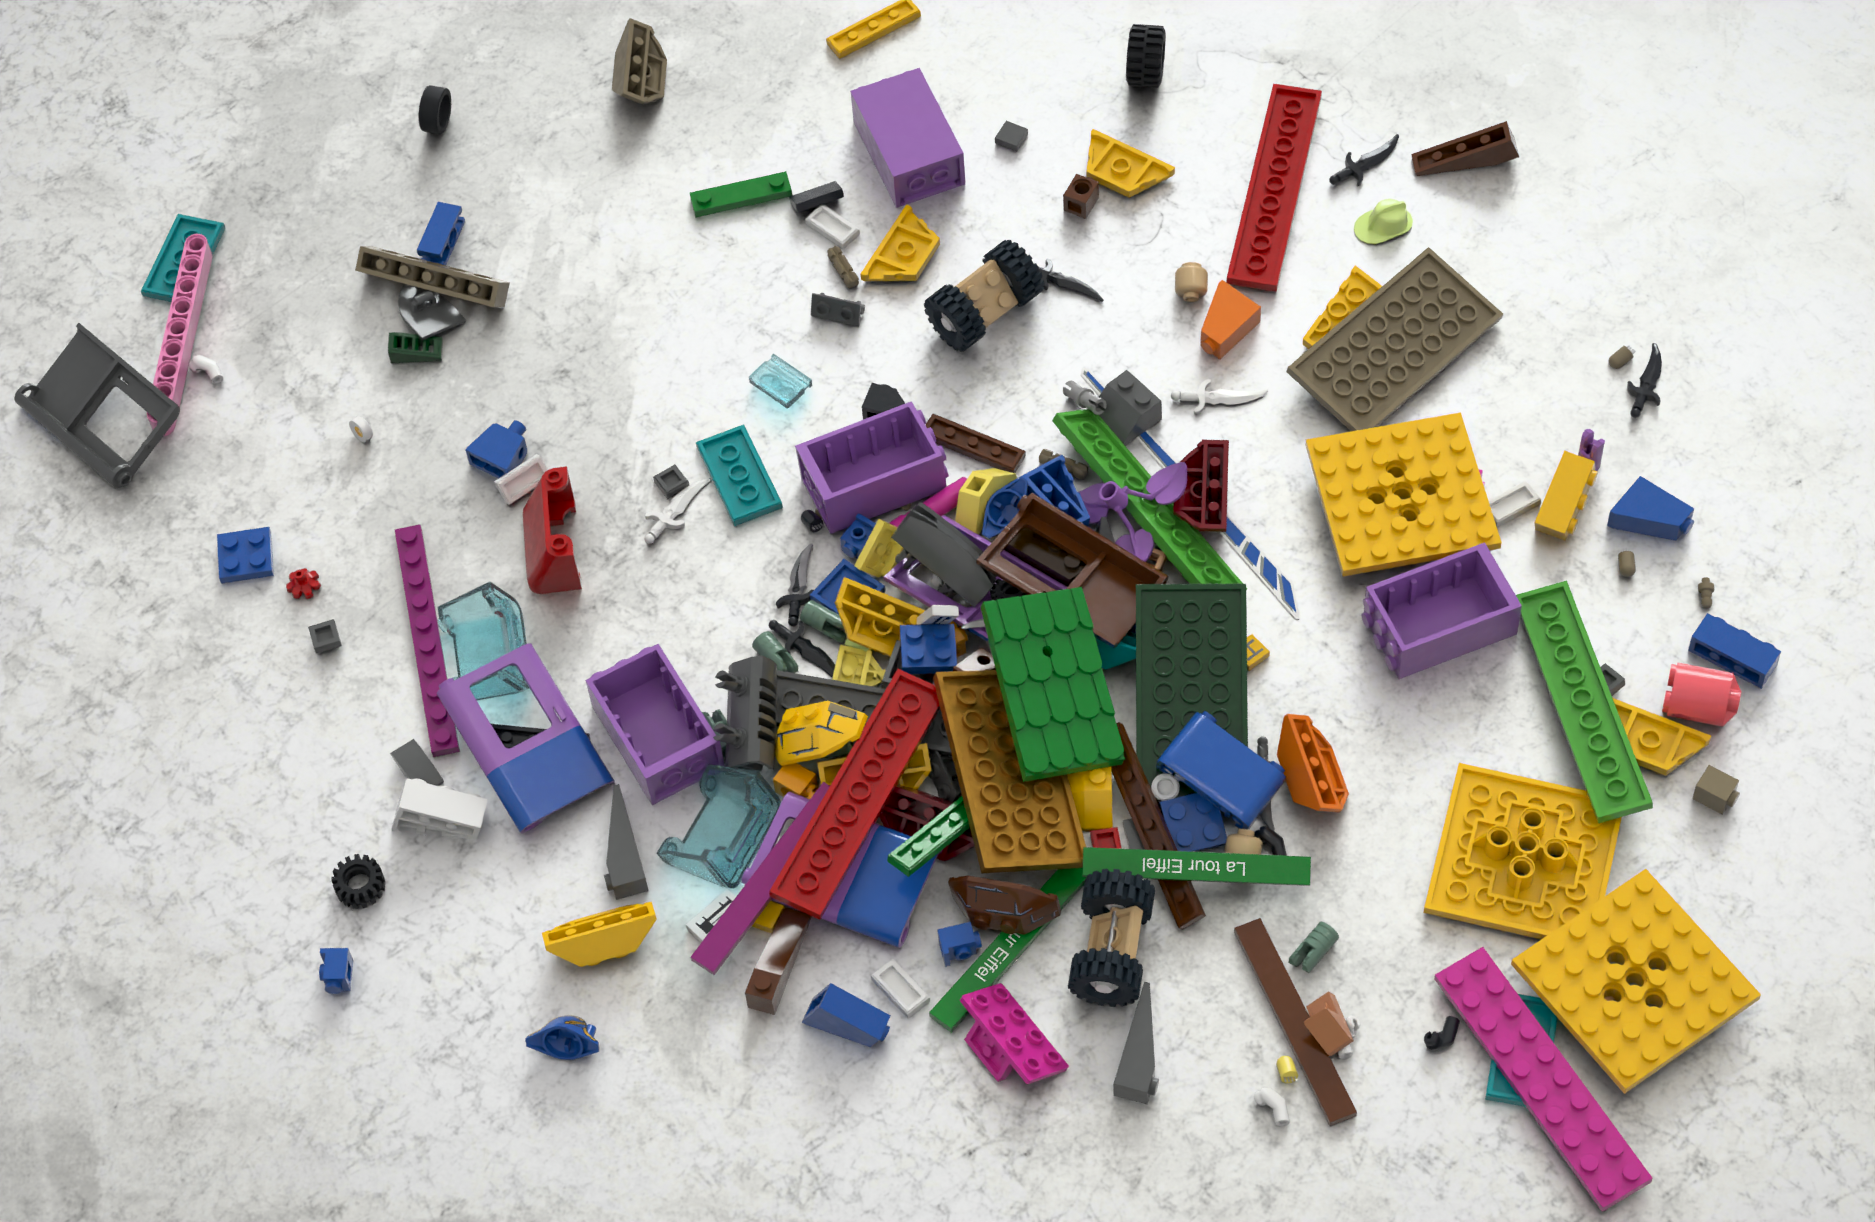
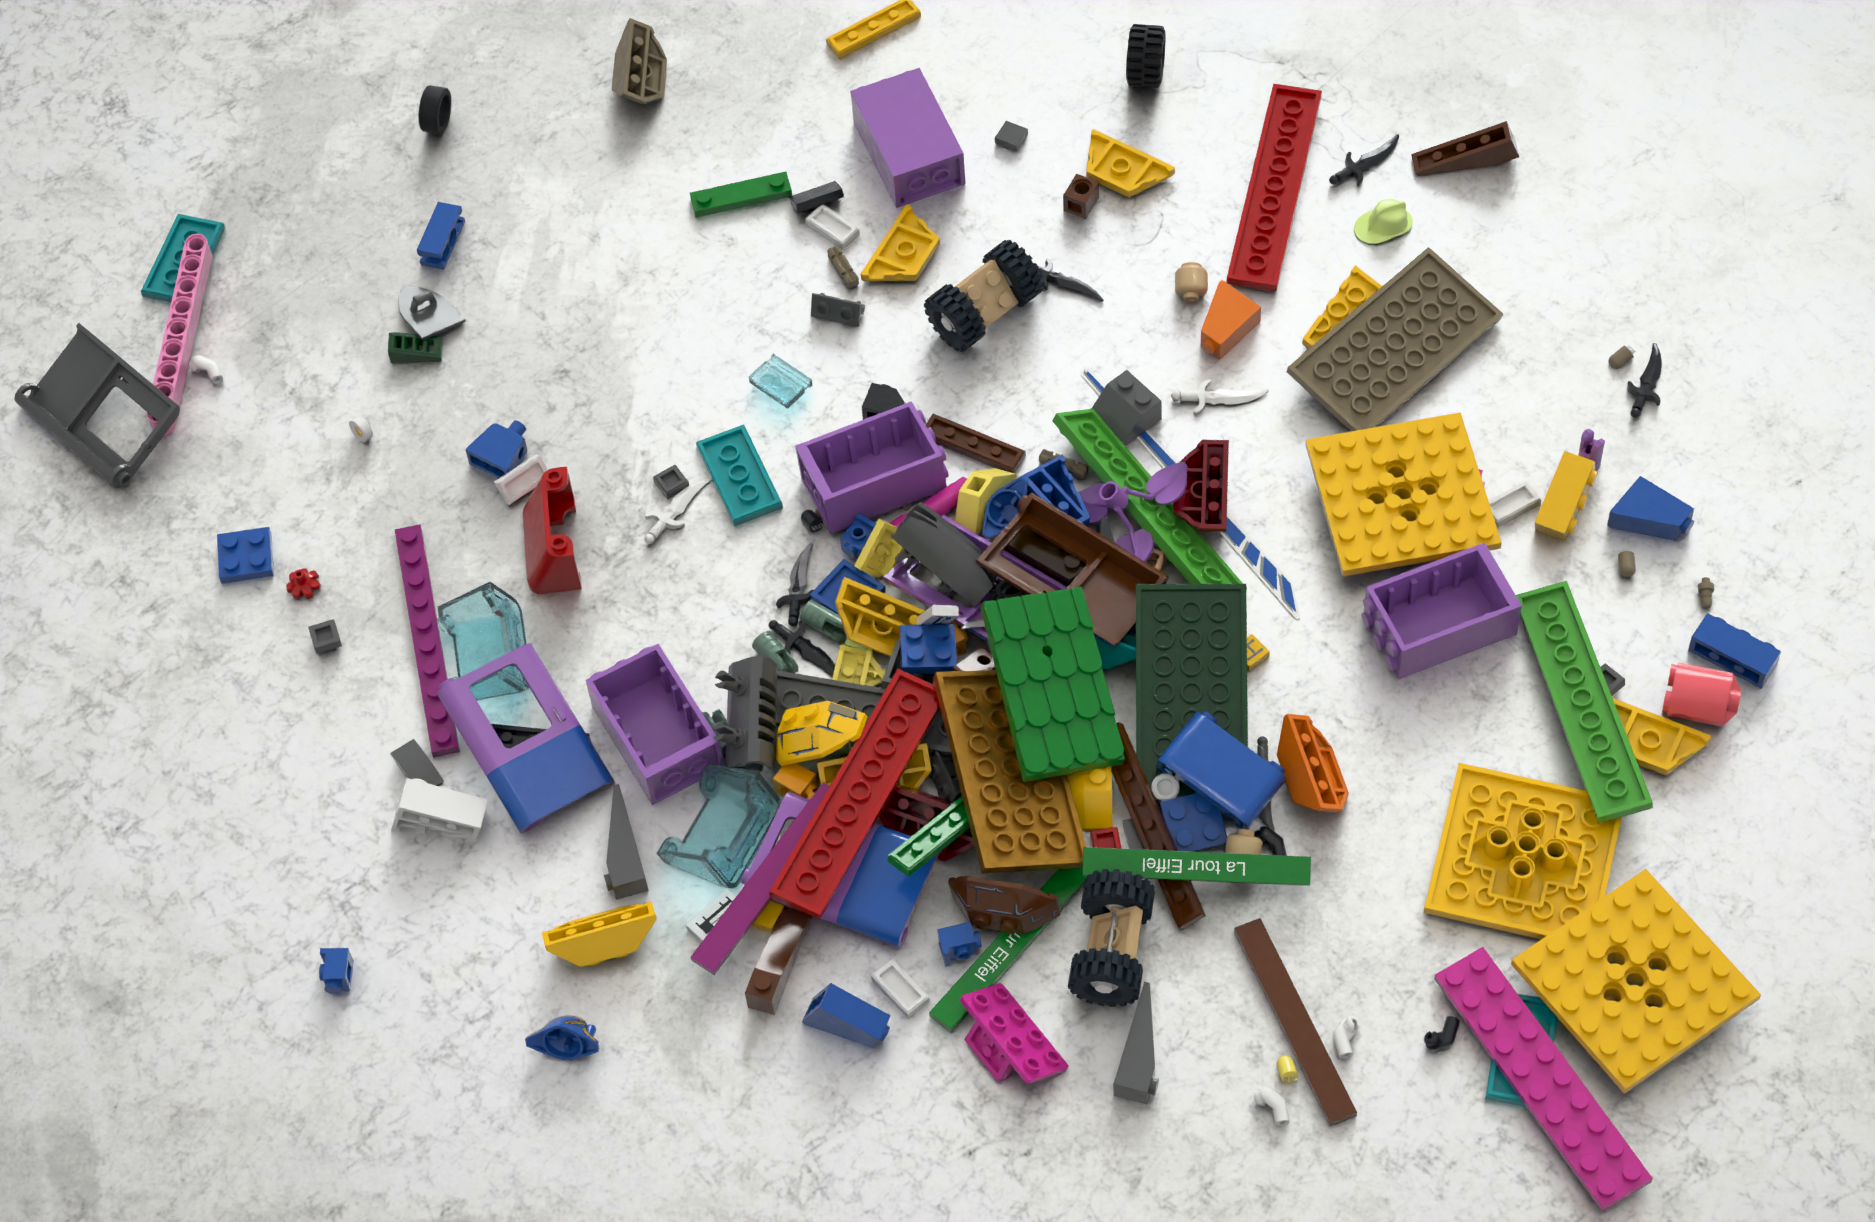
black tyre [331,854,385,909] -> none
dark tan brick [355,246,510,307] -> none
light grey pin [1063,380,1107,415] -> none
sand green hinge [1288,921,1339,973] -> none
nougat slope [1304,991,1354,1056] -> none
dark tan brick [1692,765,1740,815] -> none

